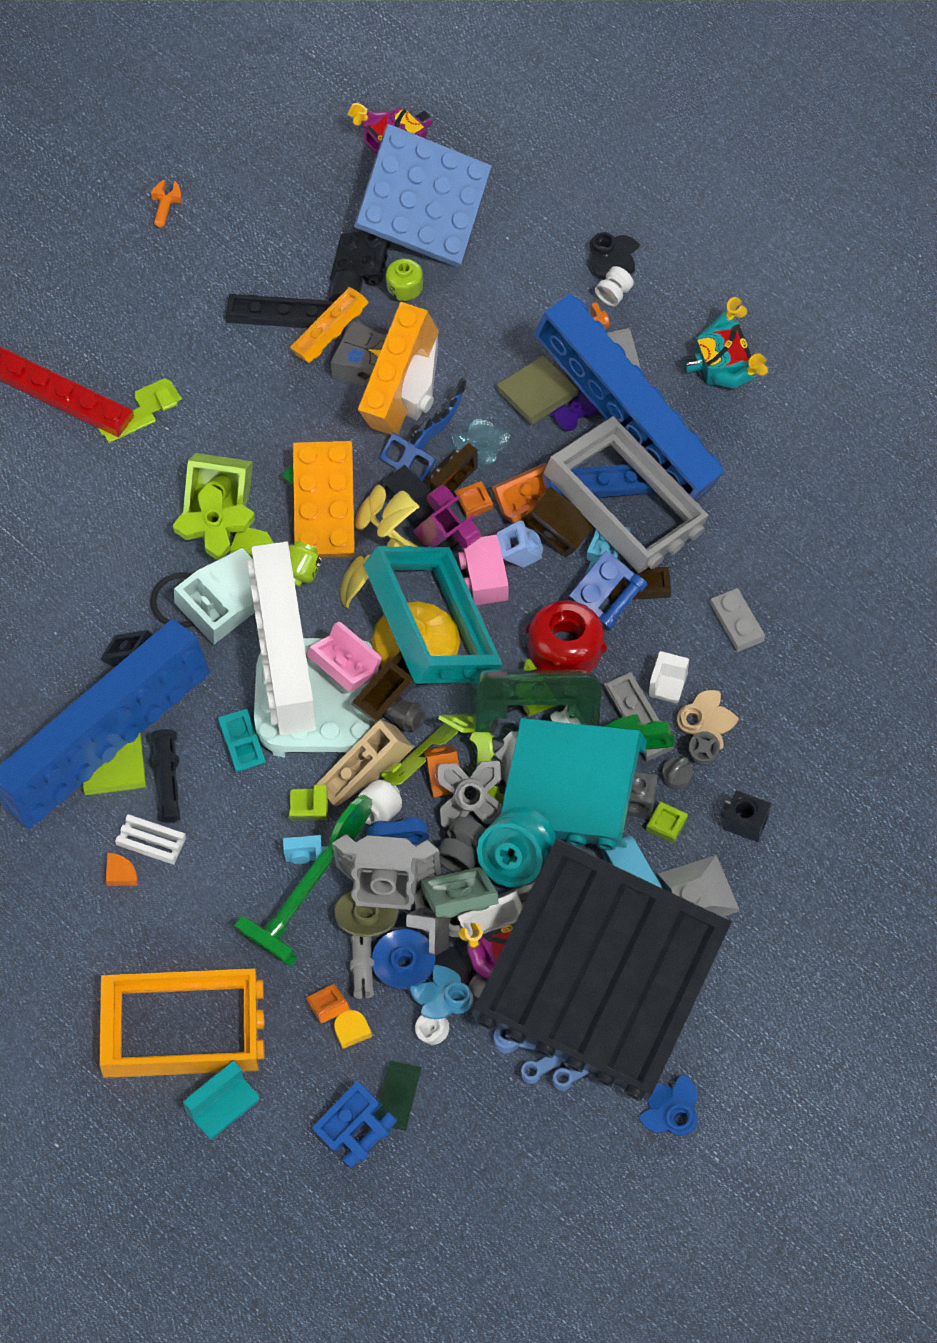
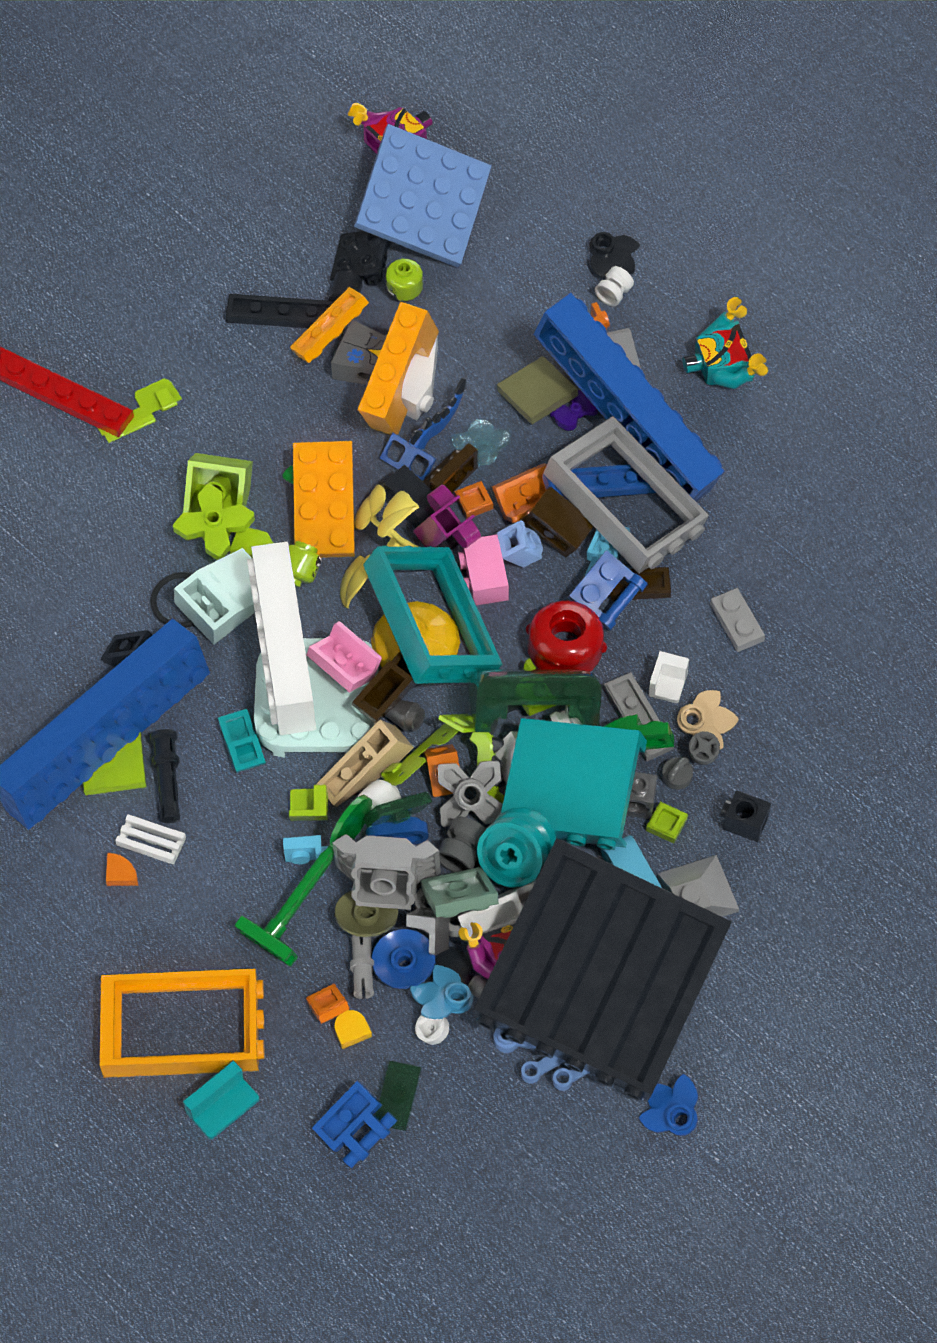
orange bar [151,179,182,228] -> none
none -> clear green plate [363,791,432,828]

